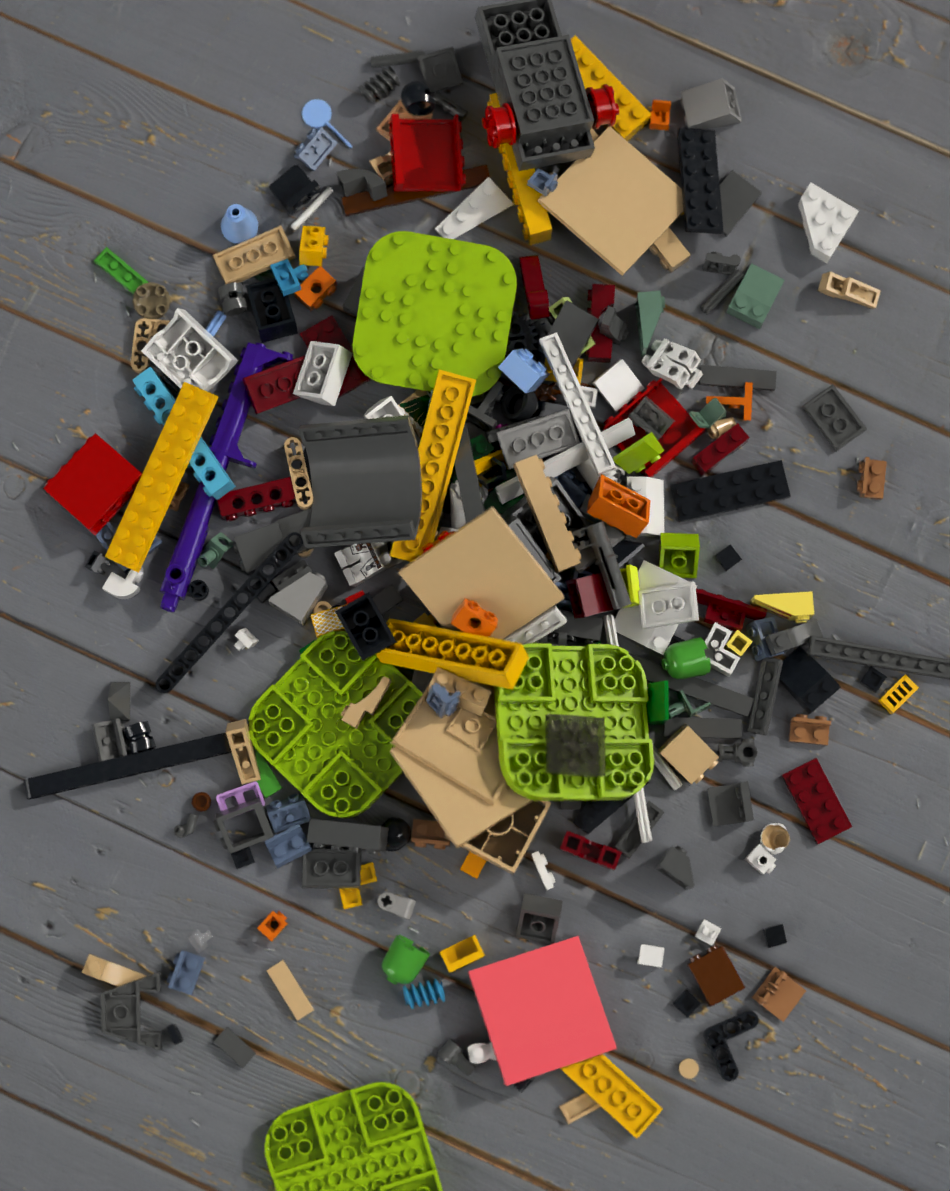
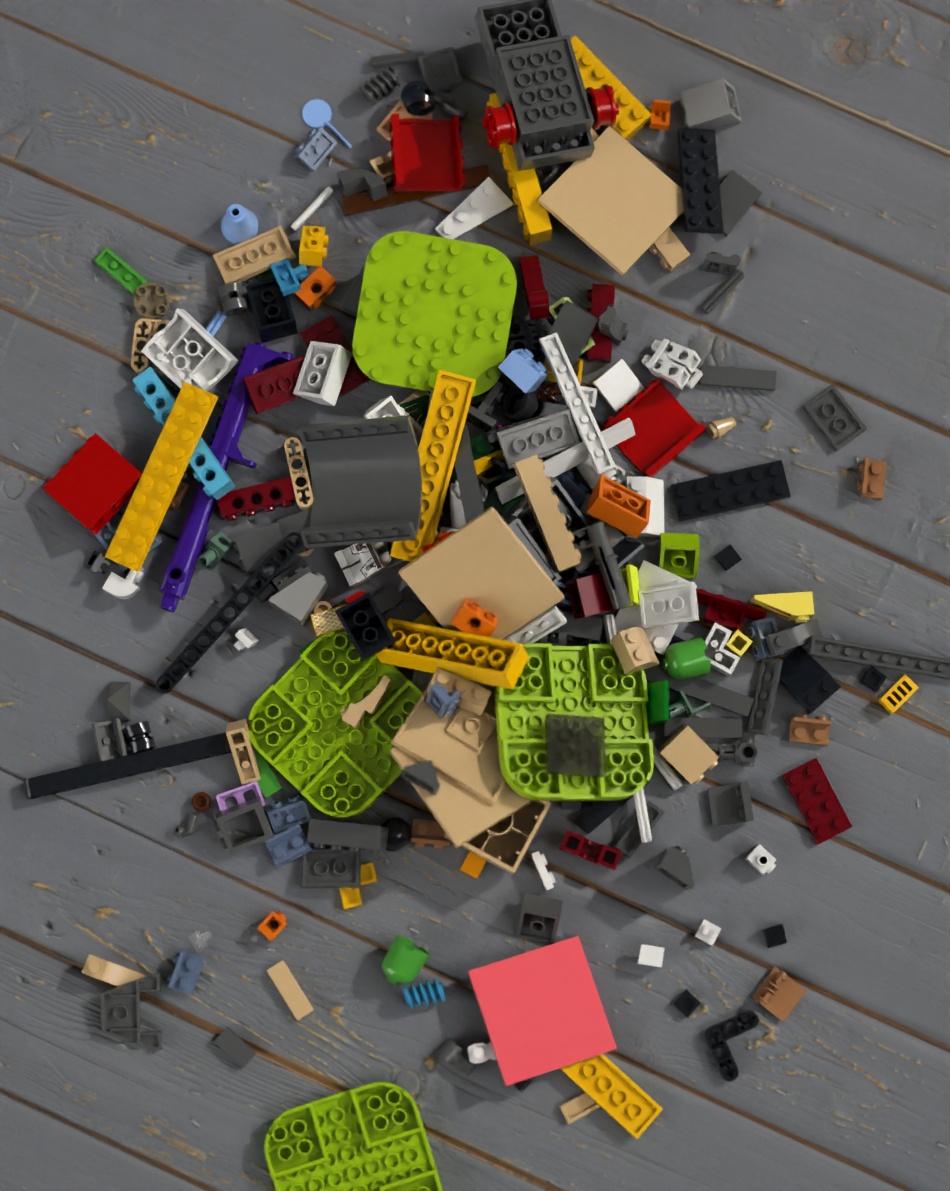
black tile [167,1023,184,1045] -> none
black wheel [188,580,209,601] -> none
black tile [231,846,255,869] -> none
black bracket [269,165,320,215] -> none
light grey piece [377,892,416,920] -> none
yellow panel [439,935,485,973] -> none
sand blue bracket [527,168,558,196] -> none
lime slope [612,432,664,474] -> none
dark grey bracket [629,396,675,440] -> none
sand green slope [635,291,665,357] -> none
tan tile [679,1058,699,1079] -> none
reddish brown panel [687,945,745,1007] -> none
sand green bracket [689,398,726,429] -> none
dark red arch [691,423,750,476] -> none
orange bracket [706,382,753,421] -> none
sand green slope [726,263,785,329] -> none
tan hair [760,823,790,855] -> none
white brick [798,183,859,263] -> none
tan slope [818,272,881,309] -> none
none -> dark grey slope [401,760,440,796]
none -> tan slope [610,627,660,675]

